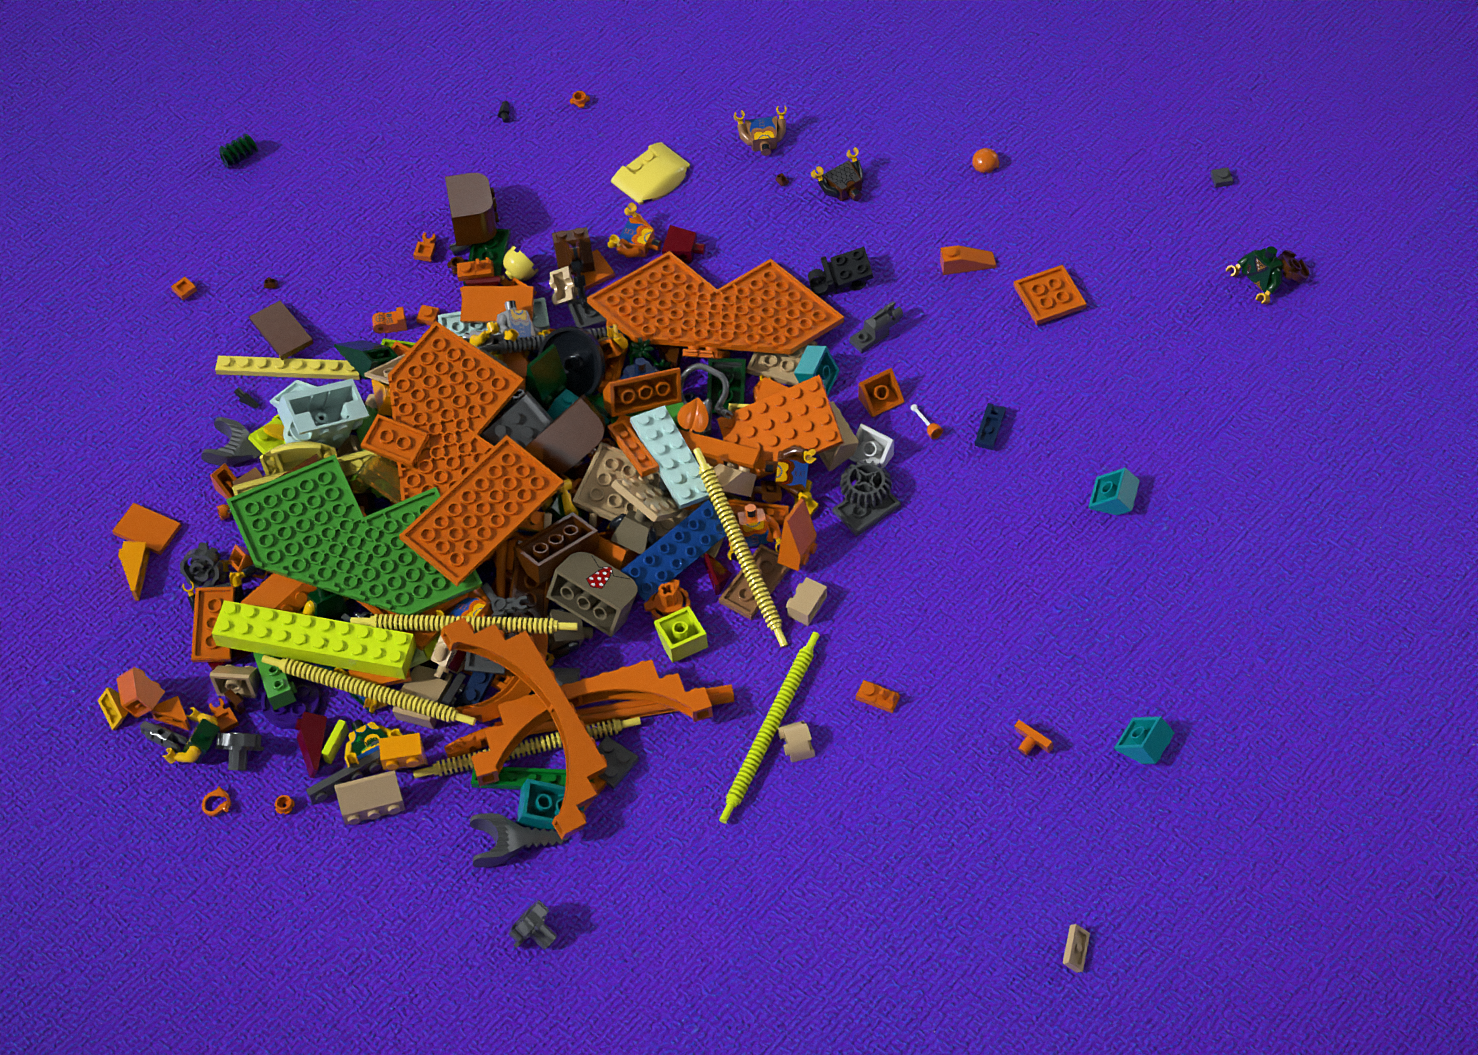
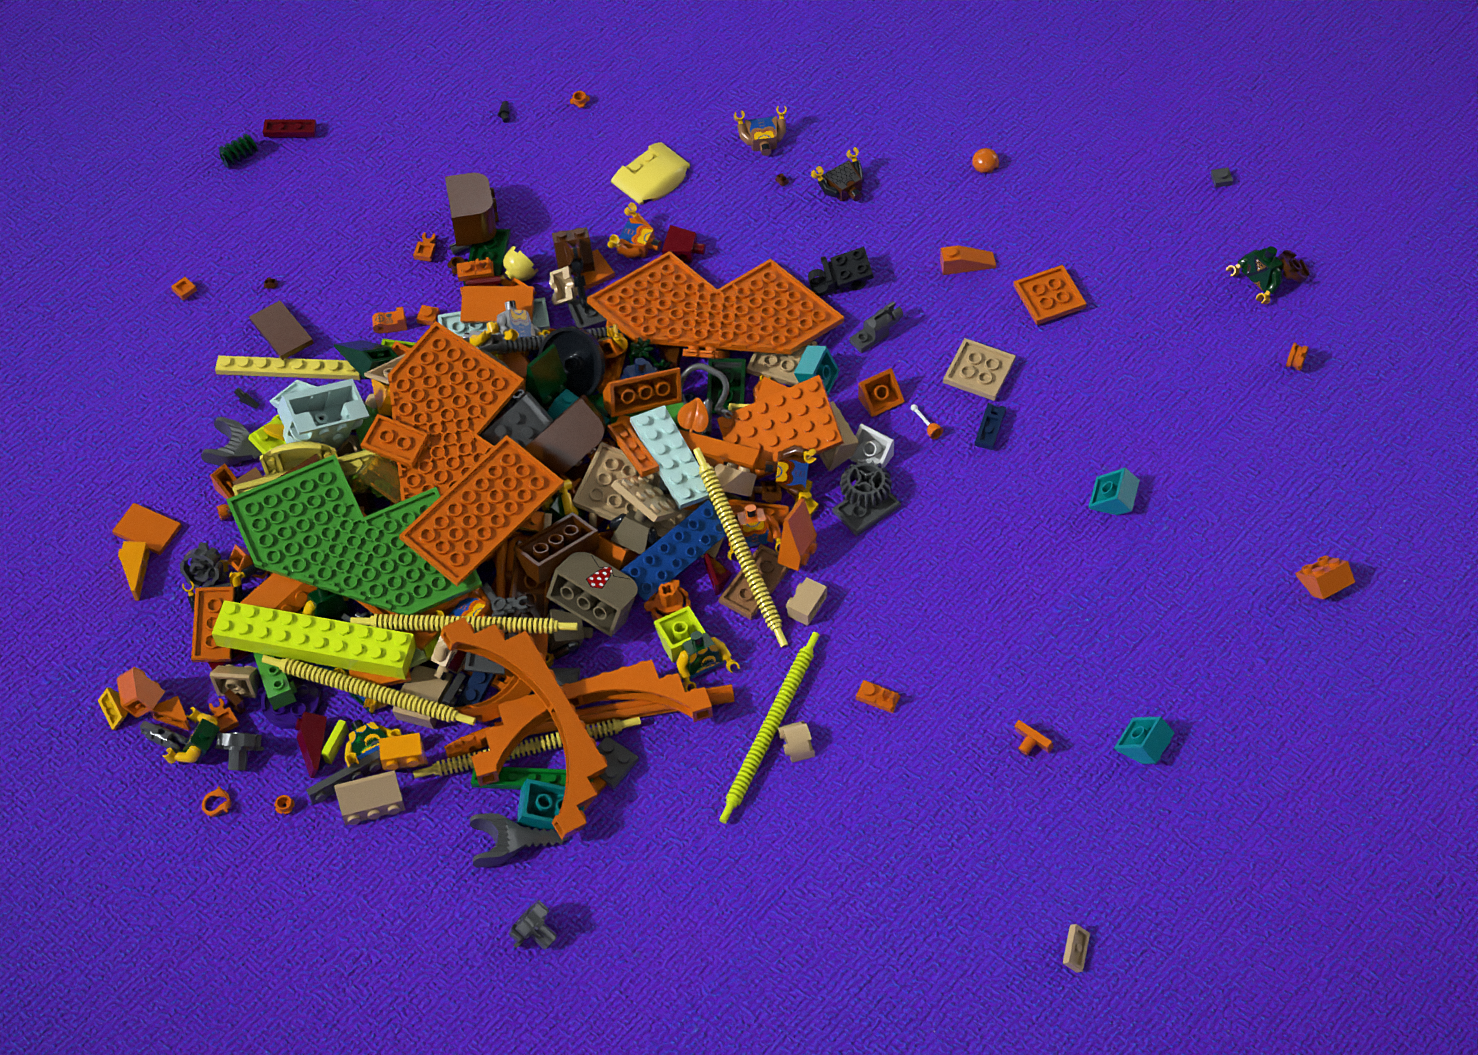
none -> dark red plate [263,119,317,137]
none -> torso [676,631,740,691]
none -> tan plate [943,338,1016,401]
none -> orange wheel [1286,342,1309,371]
none -> orange slope [1295,555,1355,599]

